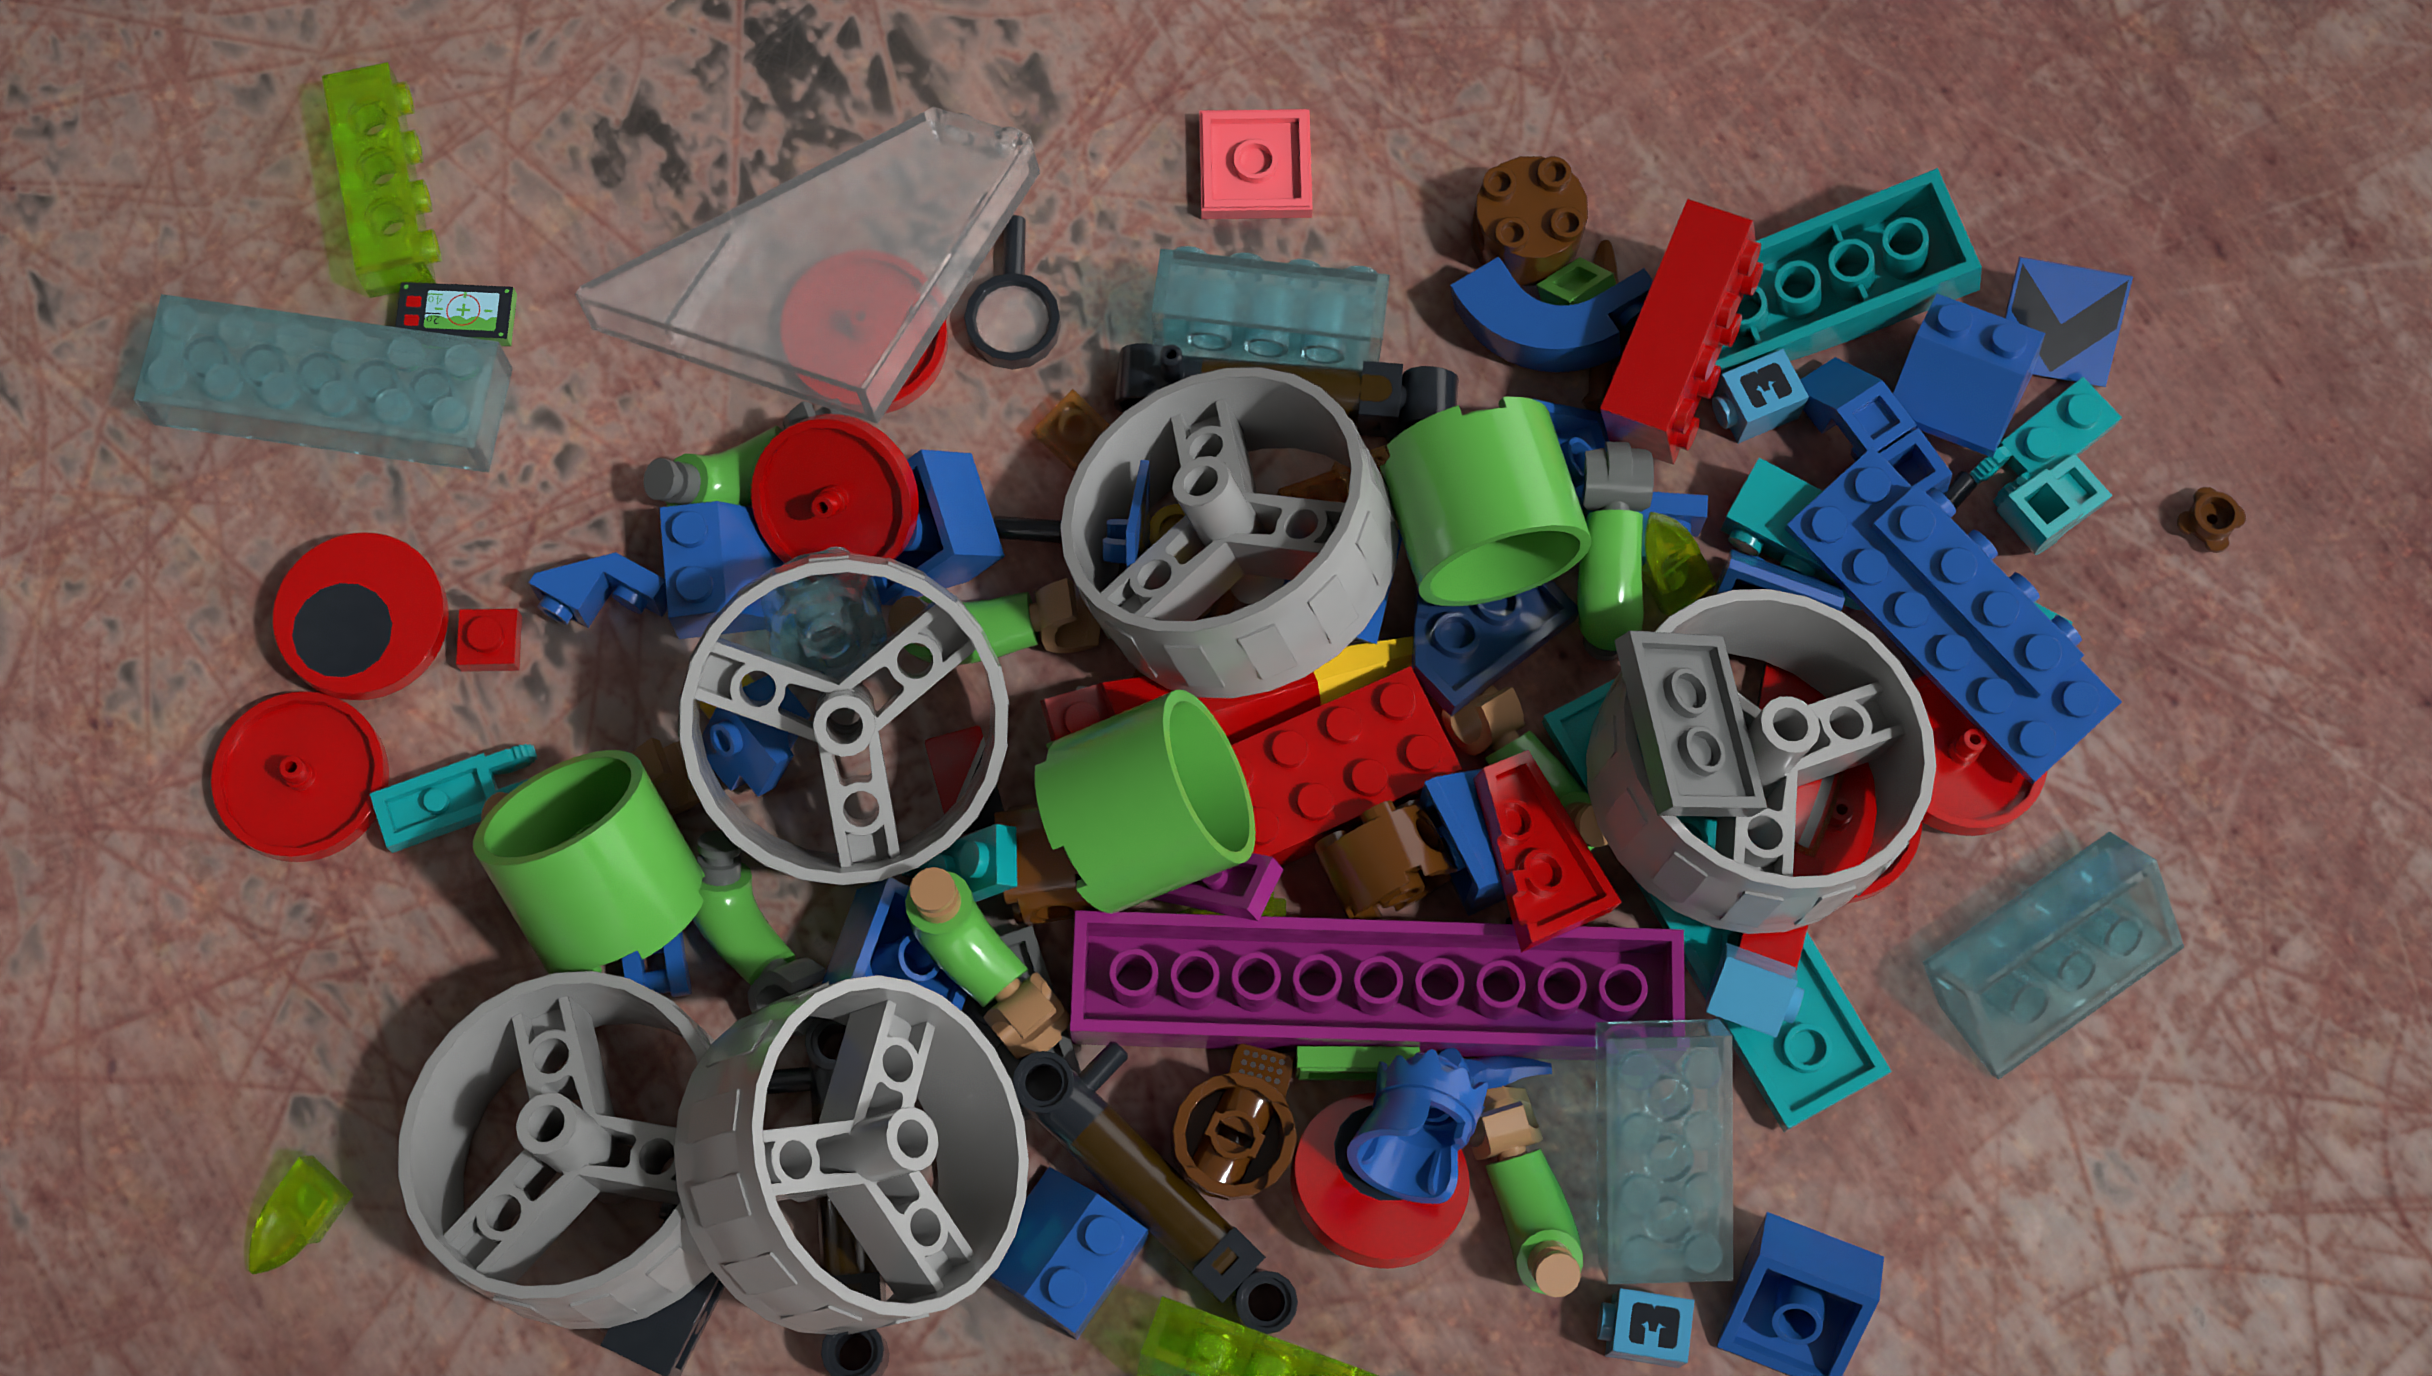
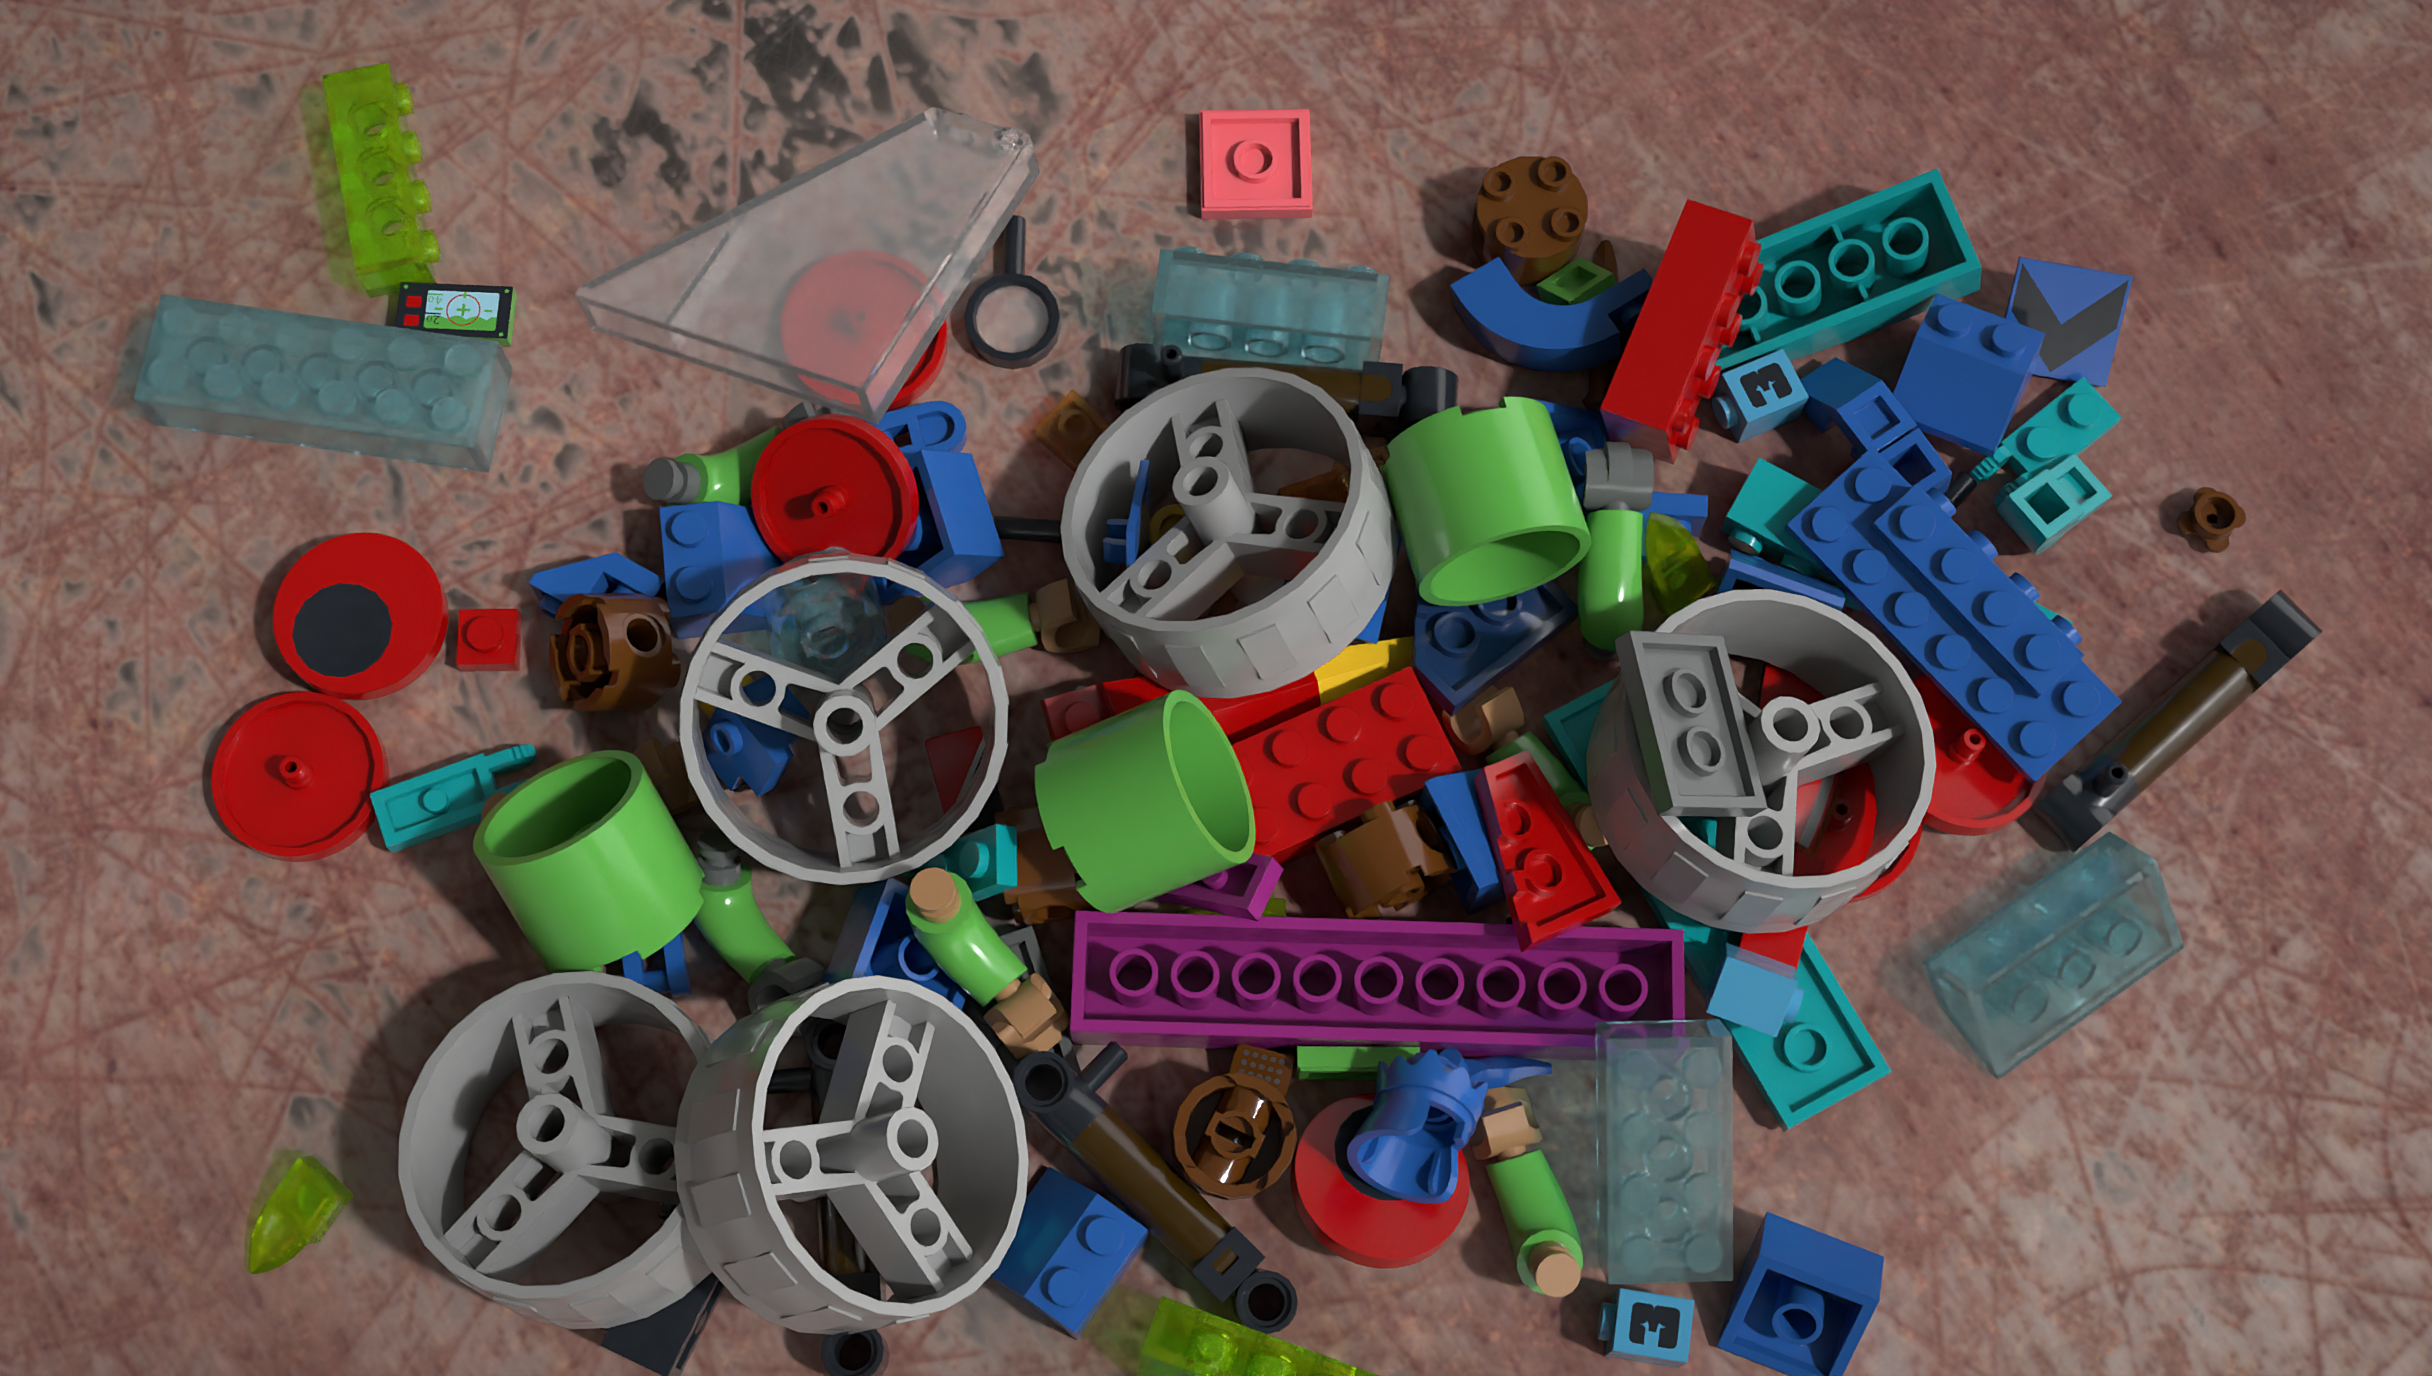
none -> reddish brown brick [549,593,681,712]
none -> blue plate [863,400,967,459]
none -> piece [2032,589,2323,853]

